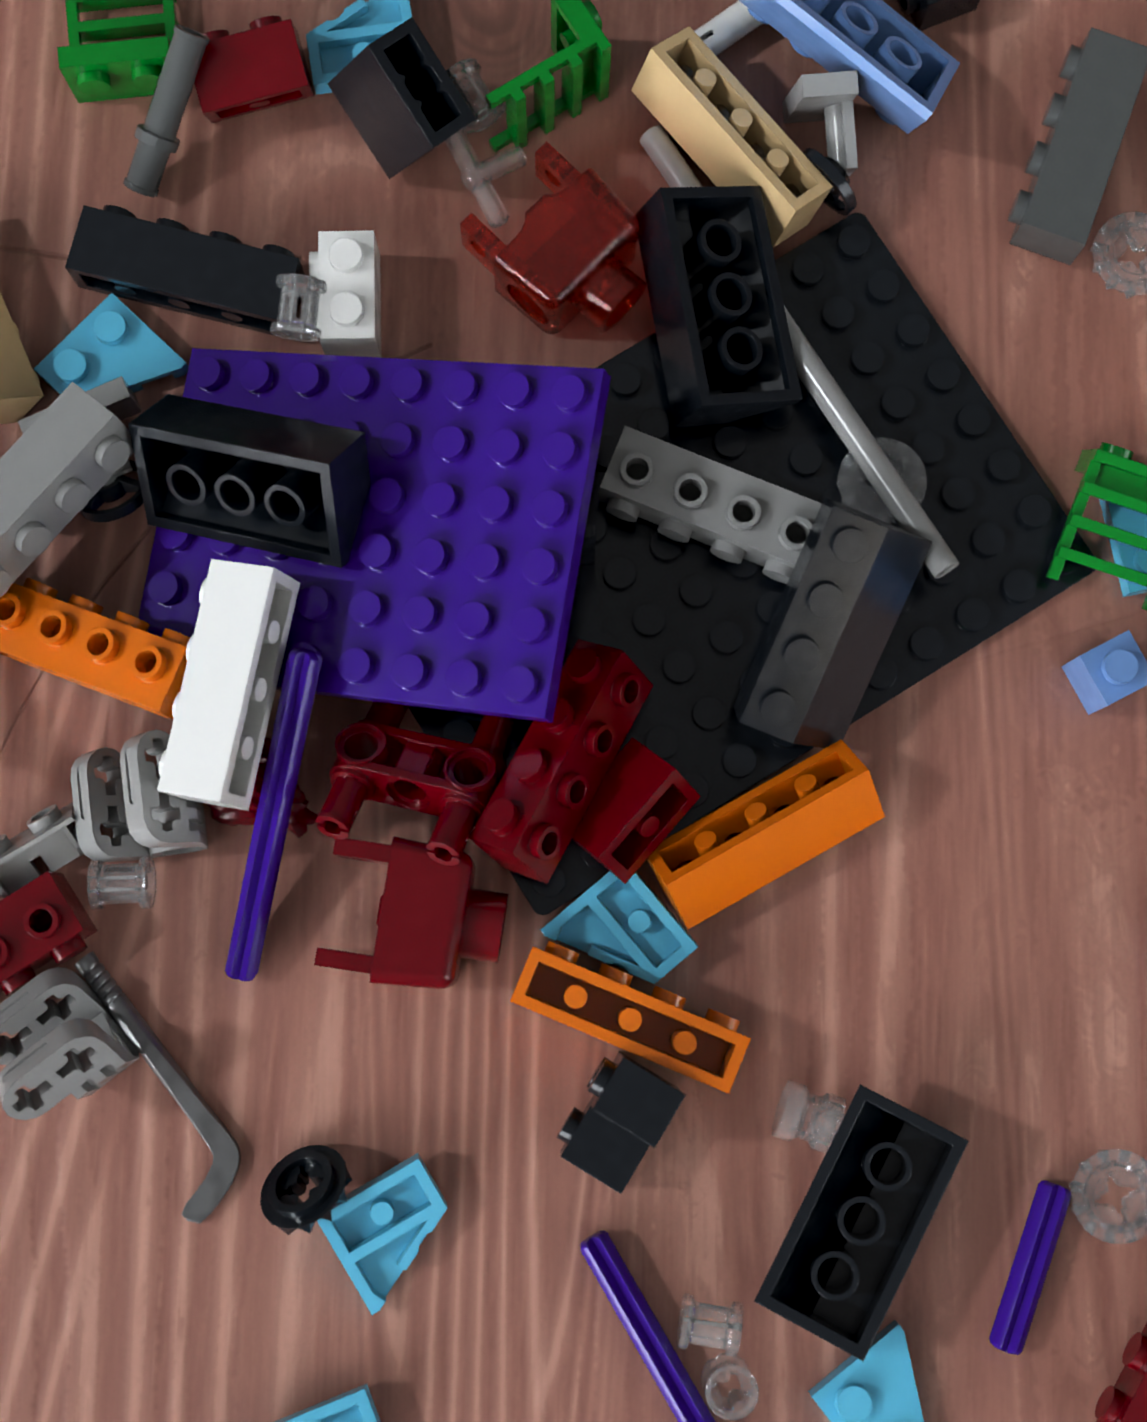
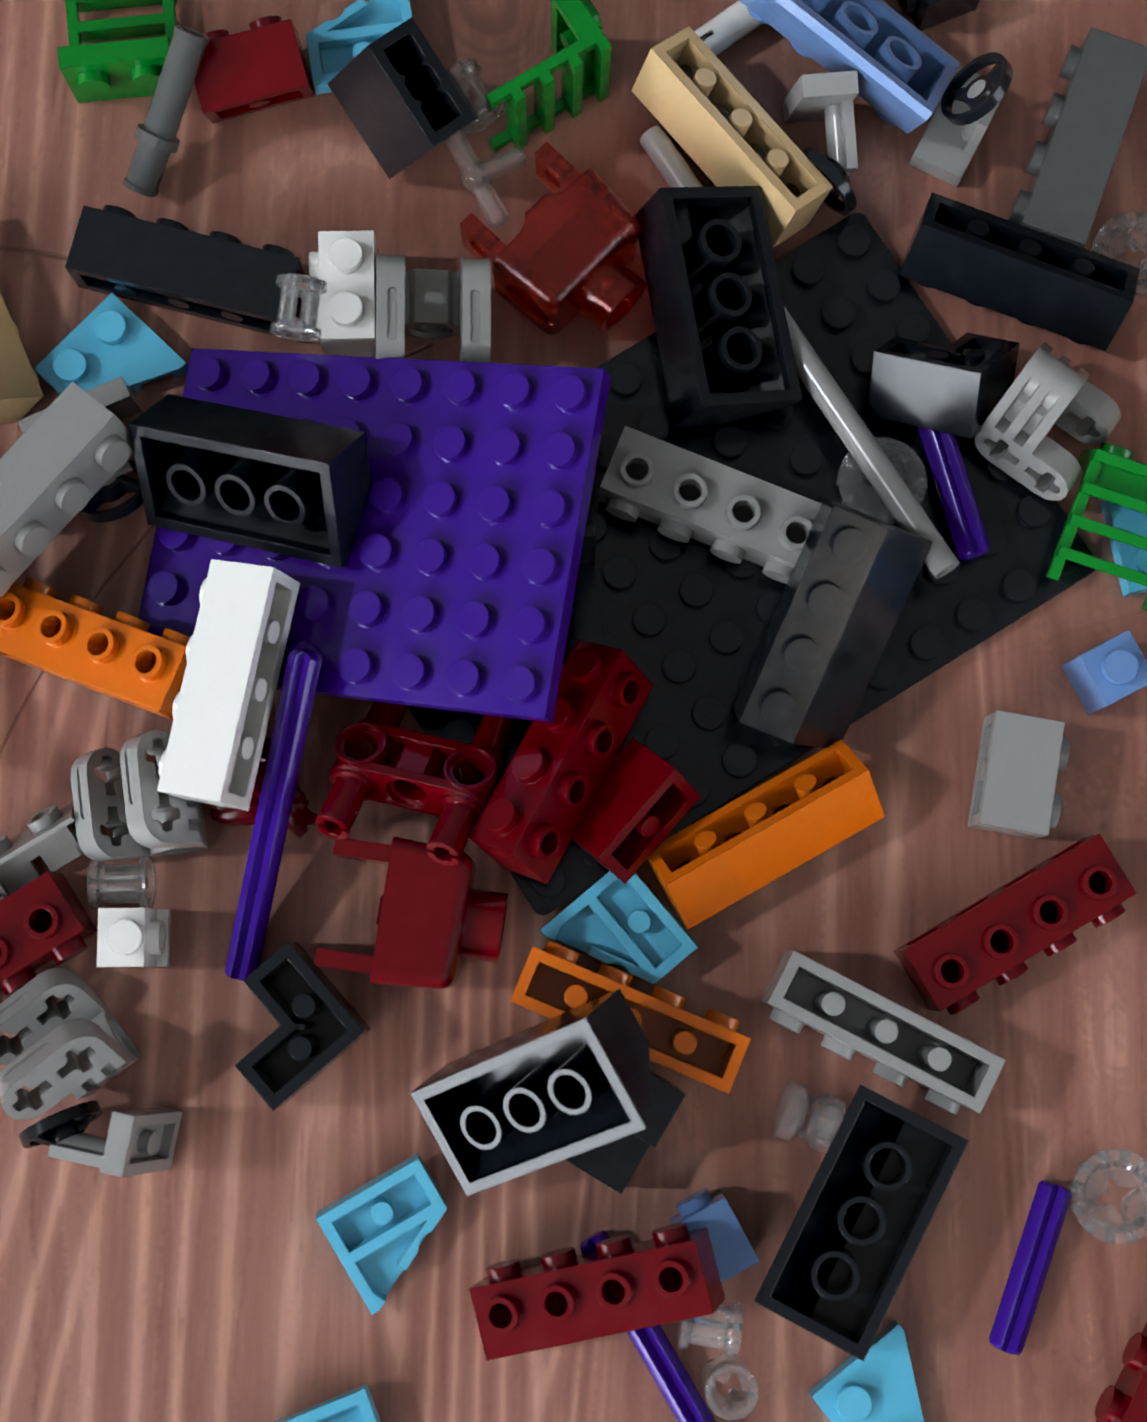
flat silver piece [74,952,241,1224] -> none
black gear [260,1145,352,1235] -> none
none -> light grey piece [19,1101,183,1177]
none -> white brick [96,908,171,967]
none -> black brick [235,941,371,1111]
none -> light grey piece [375,254,491,363]
none -> black slope [410,989,652,1196]
none -> dark red brick [469,1222,726,1361]
none -> medium blue brick [670,1189,760,1283]
none -> light grey brick [760,950,1006,1116]
none -> black panel [867,332,1019,439]
none -> dark red brick [894,834,1137,1015]
none -> black brick [899,192,1140,351]
none -> piece [909,52,1013,187]
none -> dark purple axle [917,426,990,560]
none -> light grey brick [967,710,1070,839]
none -> light grey piece [974,342,1121,501]

